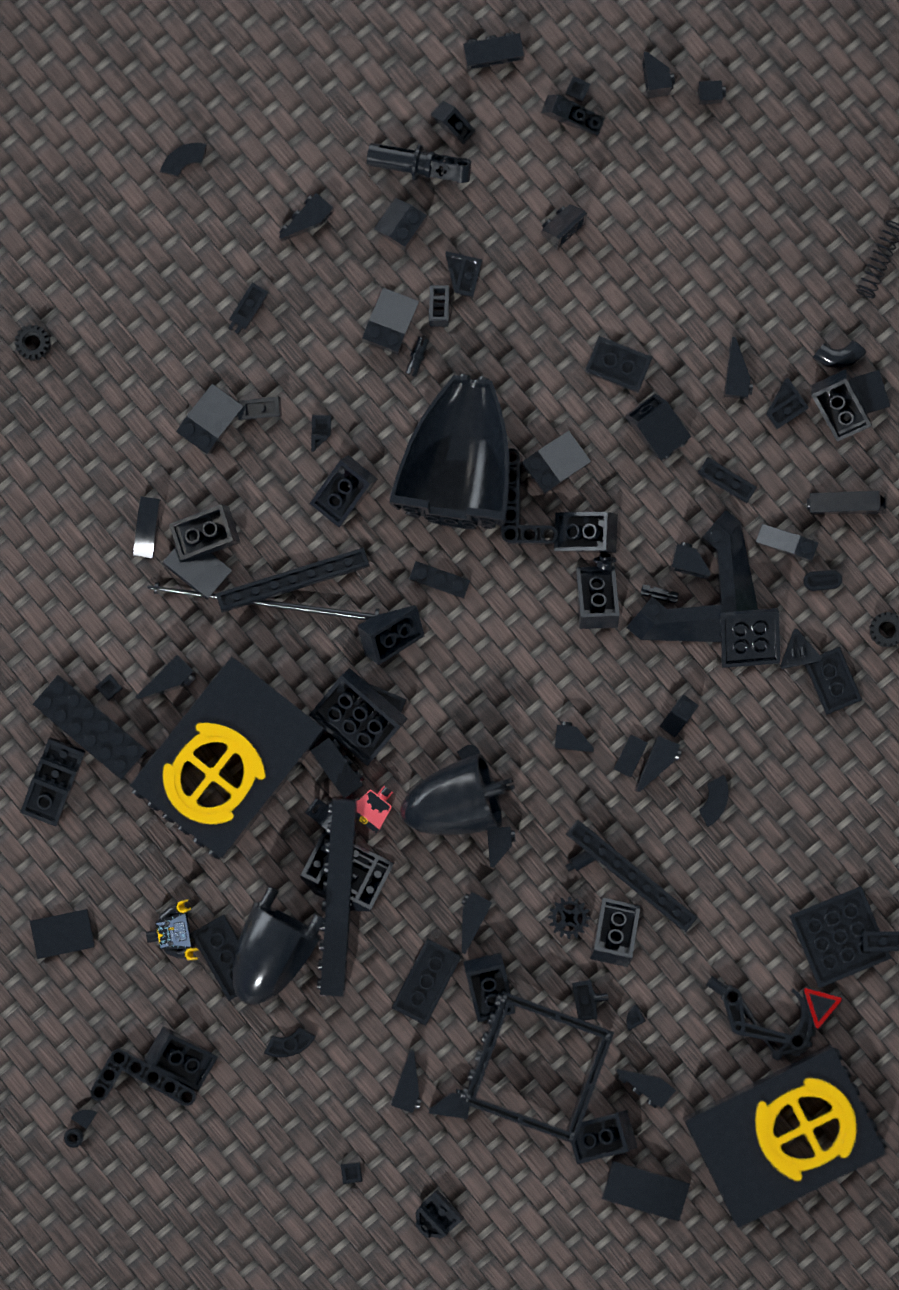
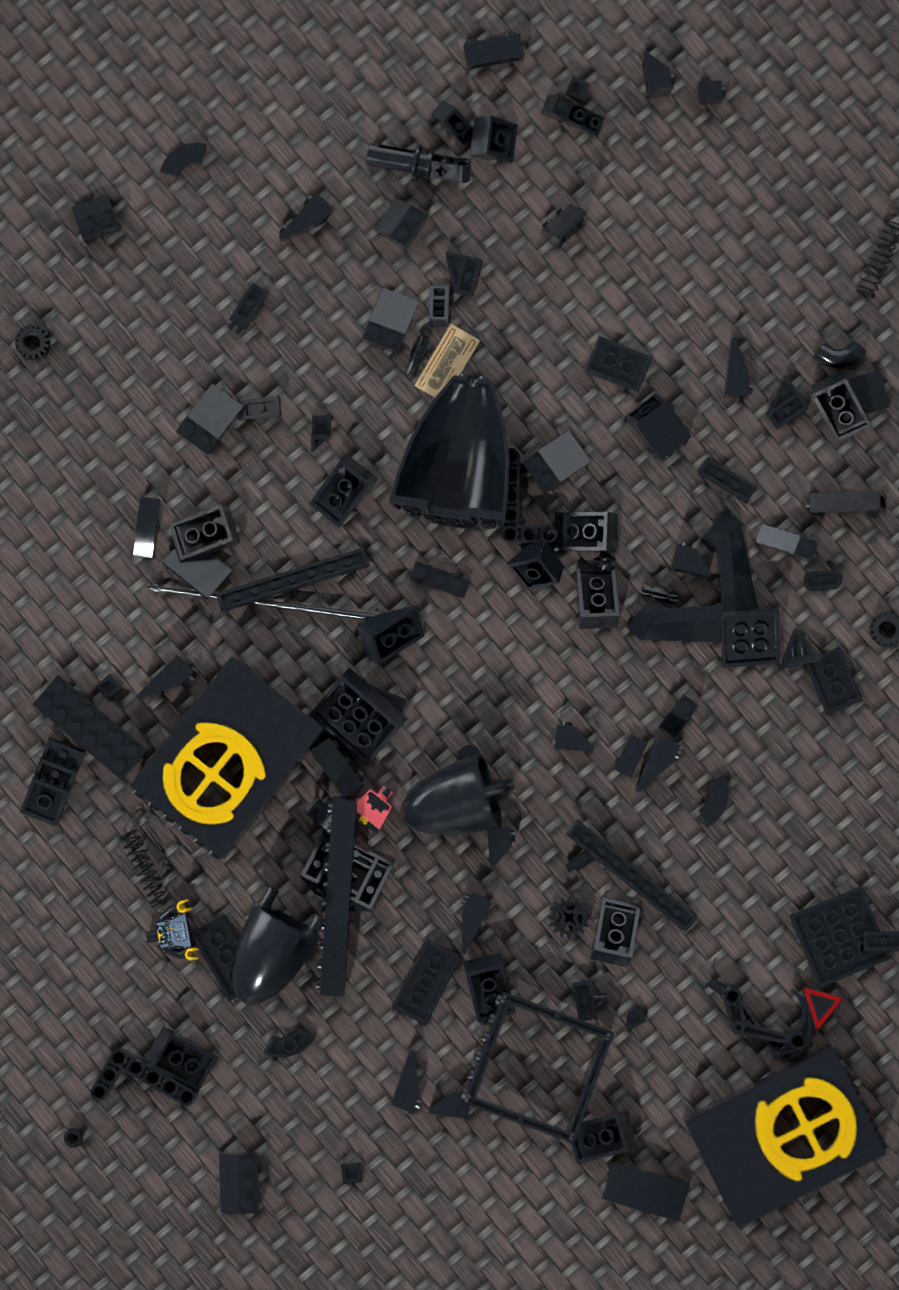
black tile [30,909,95,959] -> none
black tile [70,1109,98,1129] -> none
black slope [415,1190,464,1239] -> none
black slope [615,1068,676,1109] -> none
none -> black slope [72,194,121,243]
none -> black piece [118,829,170,908]
none -> black slope [219,1152,260,1214]
none -> tan sticker [414,324,480,397]
none -> black slope [470,115,518,163]
none -> black slope [507,541,565,590]

